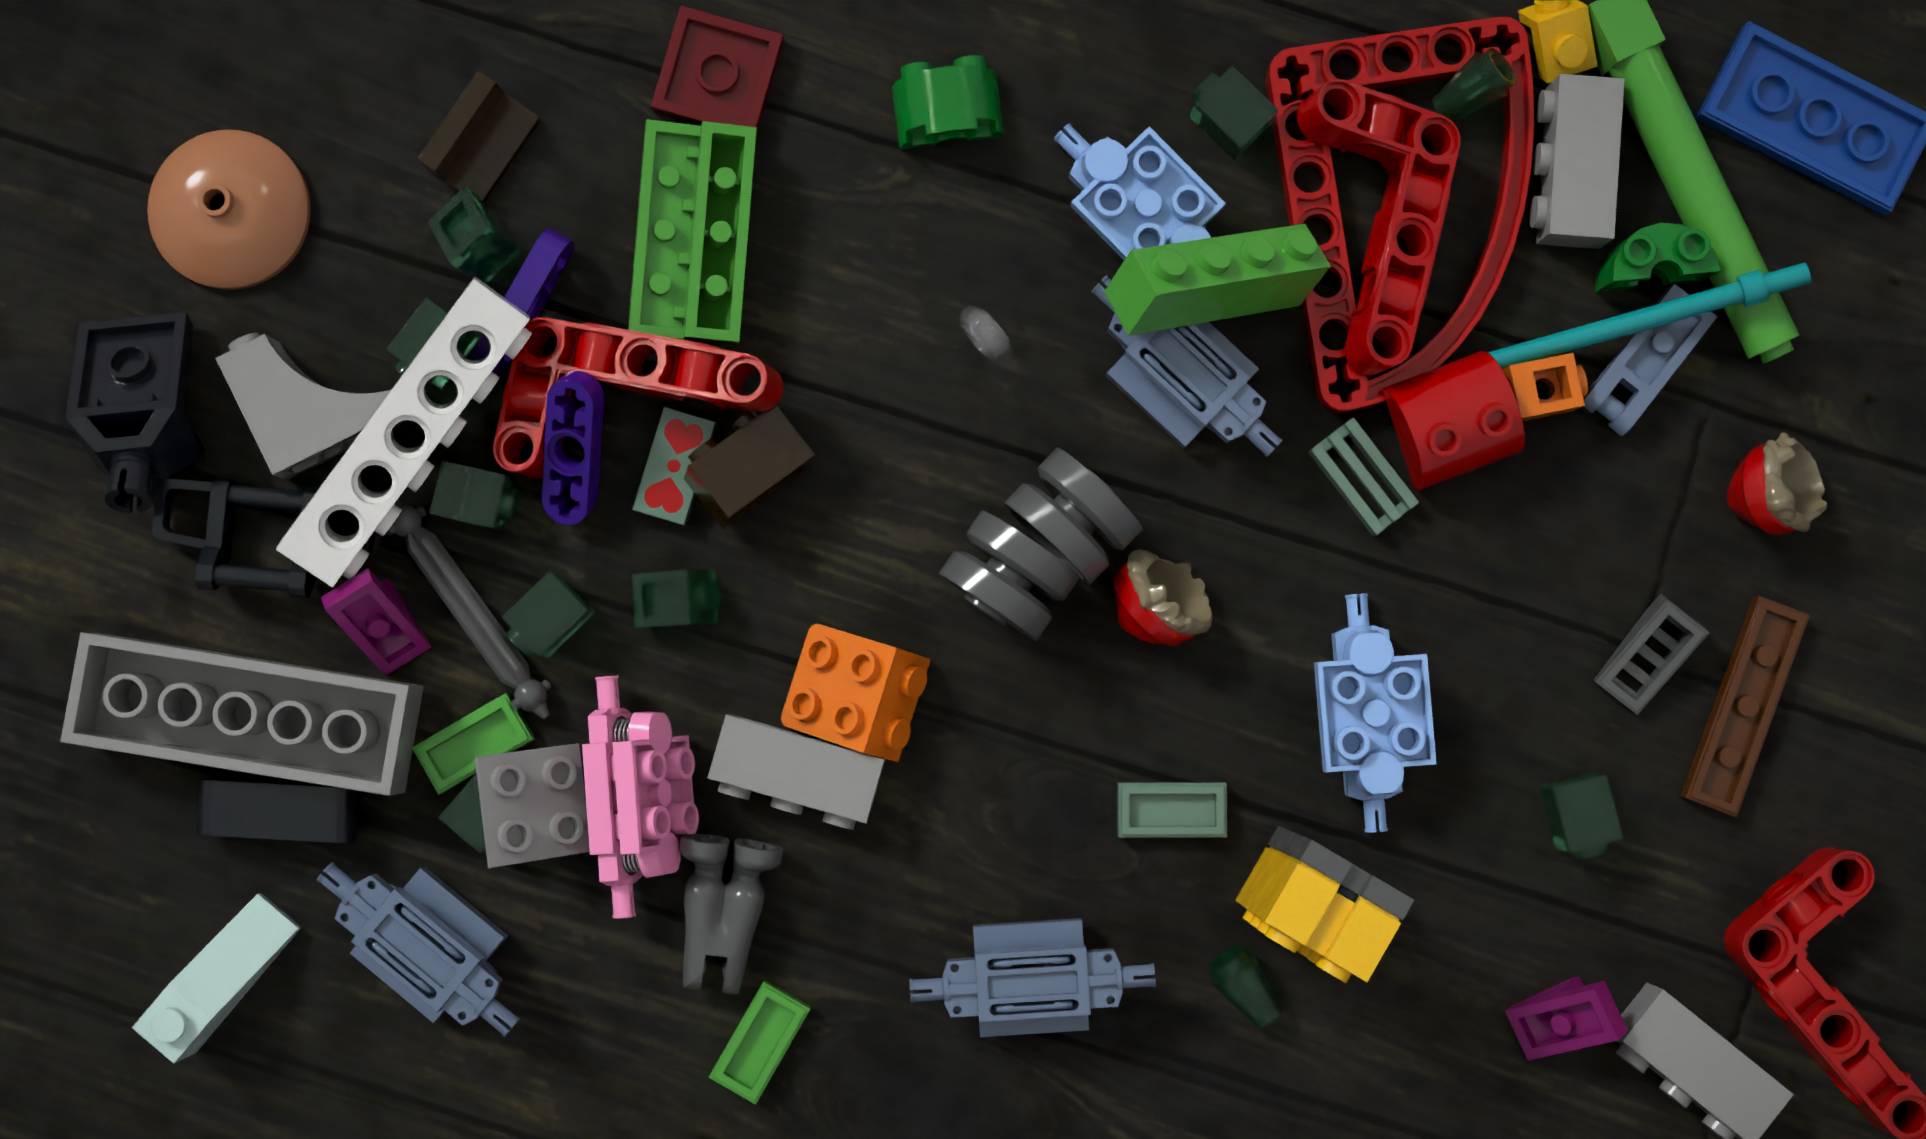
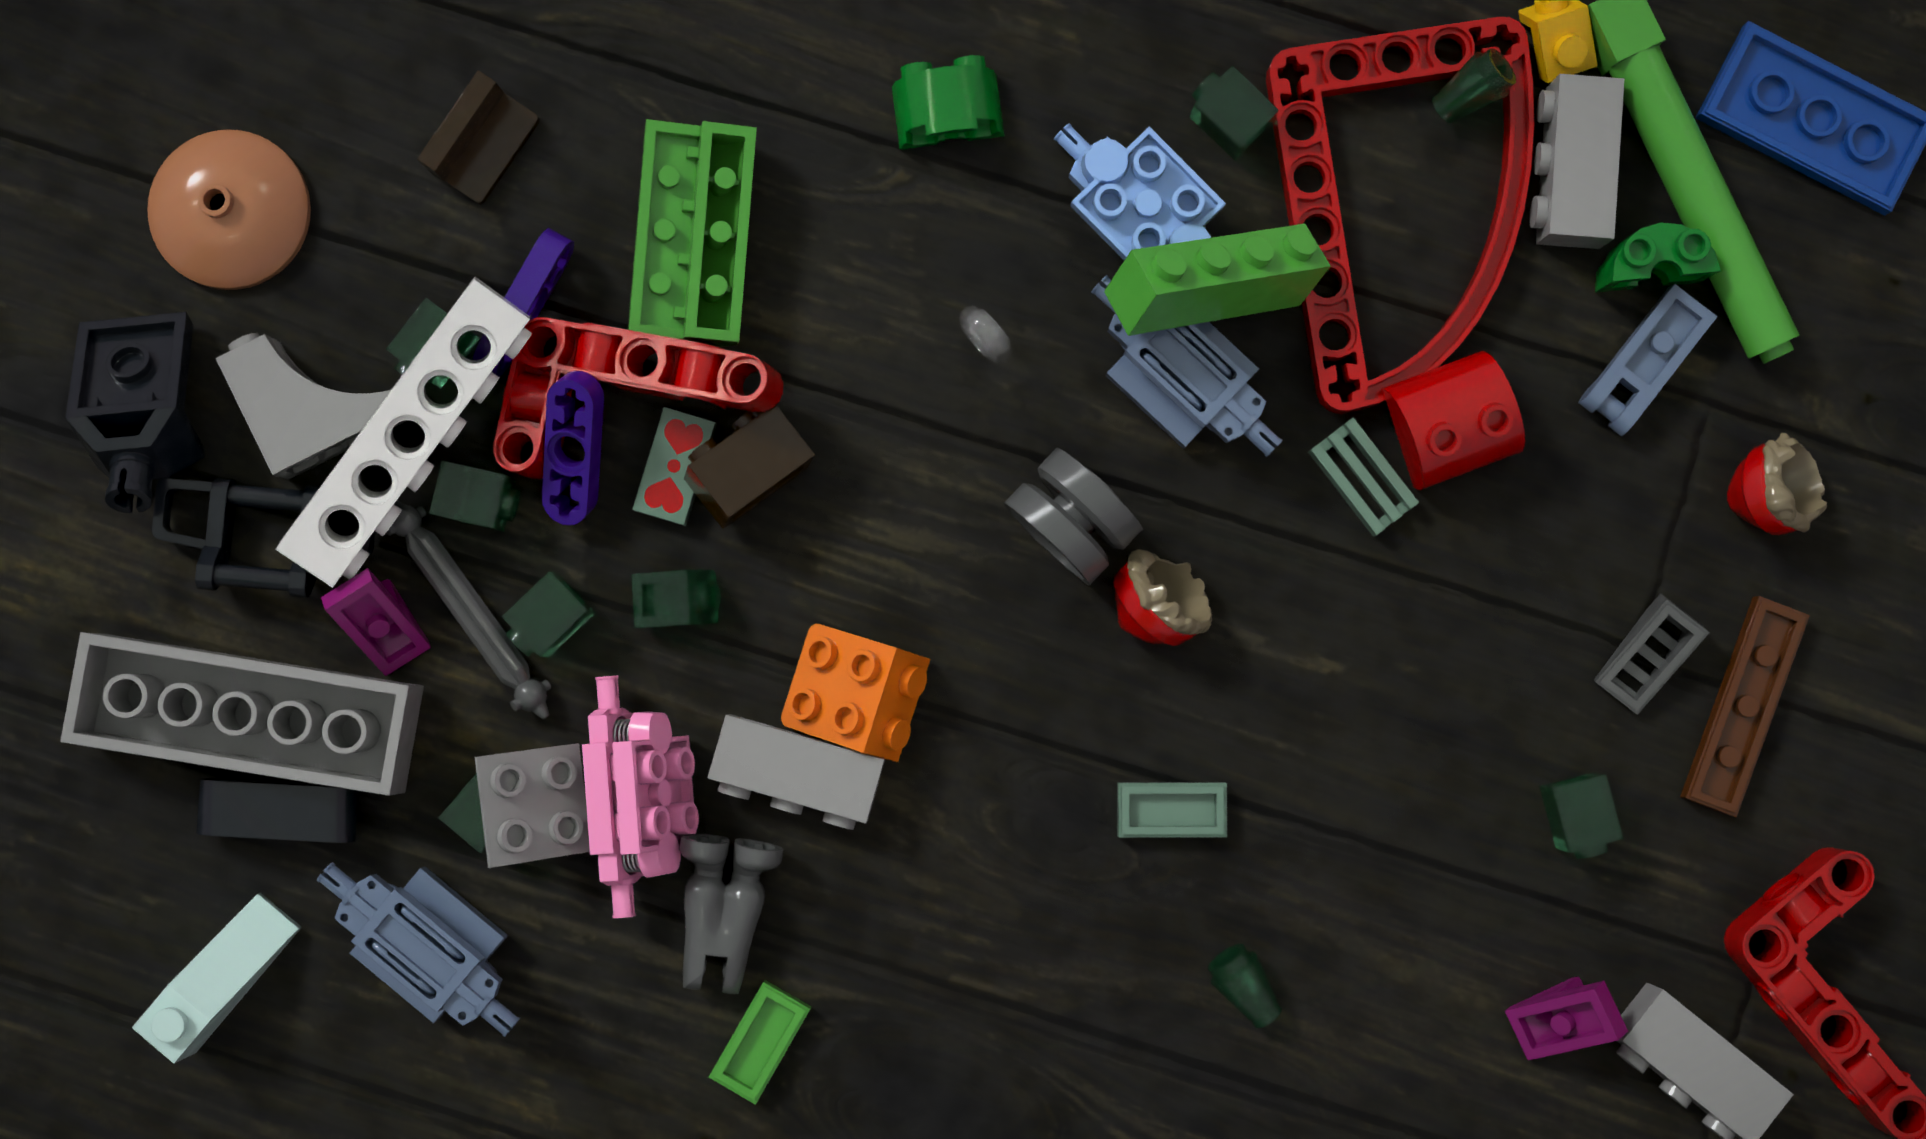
bright green tile [412,693,536,795] -> none
clear green bracket [428,187,521,283] -> none
dark red tile [651,5,785,136] -> none
sand blue piece [909,918,1156,1037] -> none
dark grey wheel [939,510,1080,641] -> none
yellow piece [1235,826,1414,983] -> none
red beam [1297,79,1461,376] -> none
light blue piece [1314,593,1436,833] -> none
teal bar [1487,262,1811,370] -> none
orange brick [1503,353,1588,421] -> none

